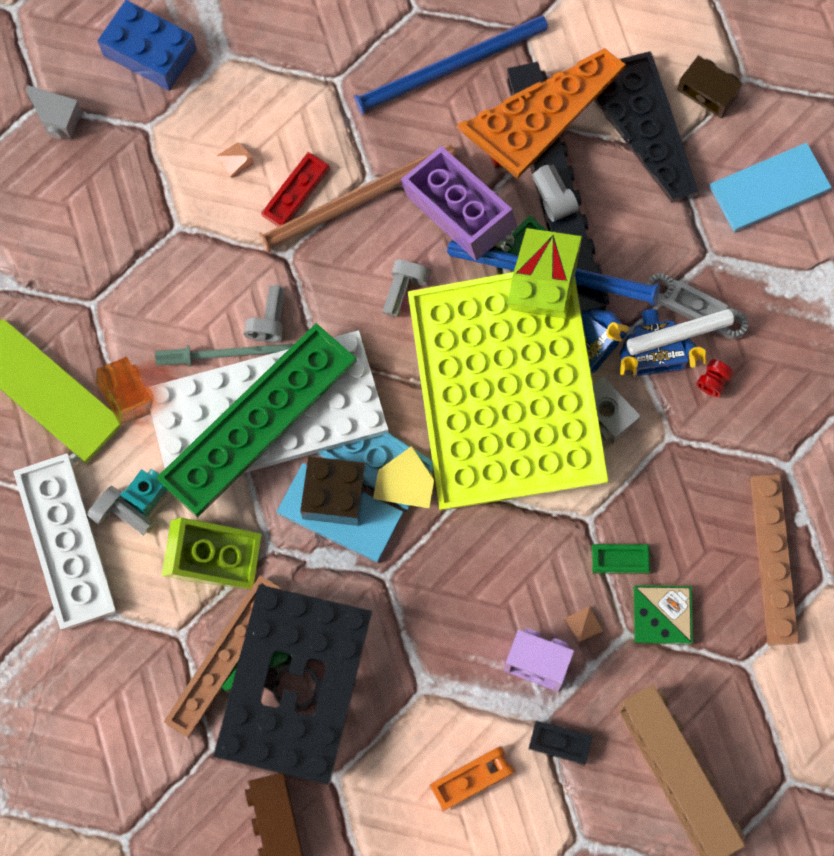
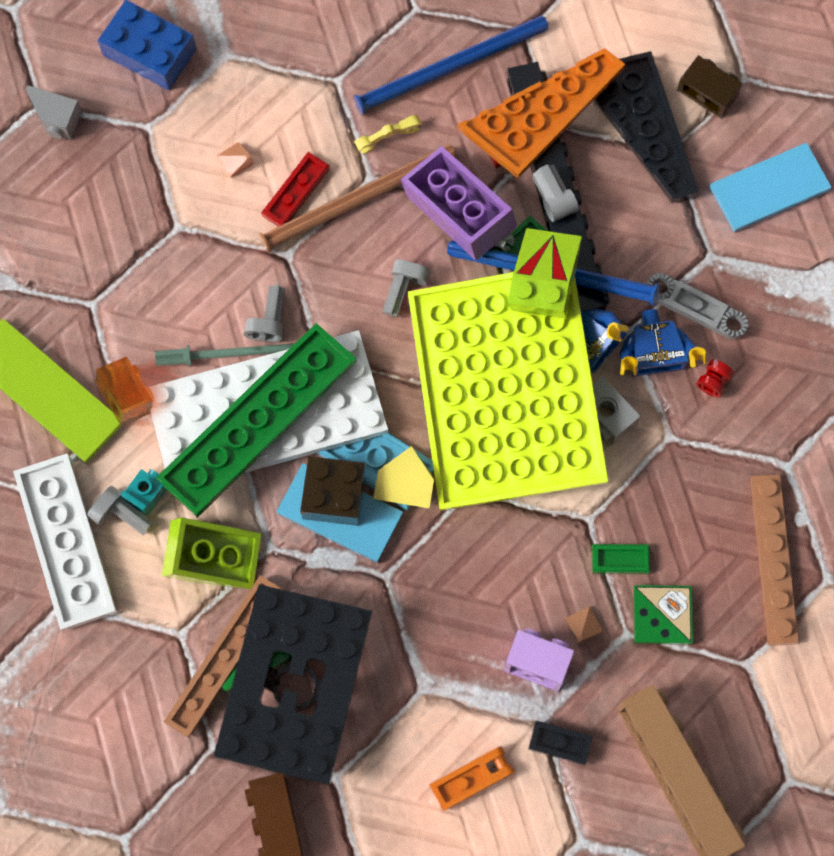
white axle [627,309,734,355] -> none
none -> light yellow piece [355,115,422,154]

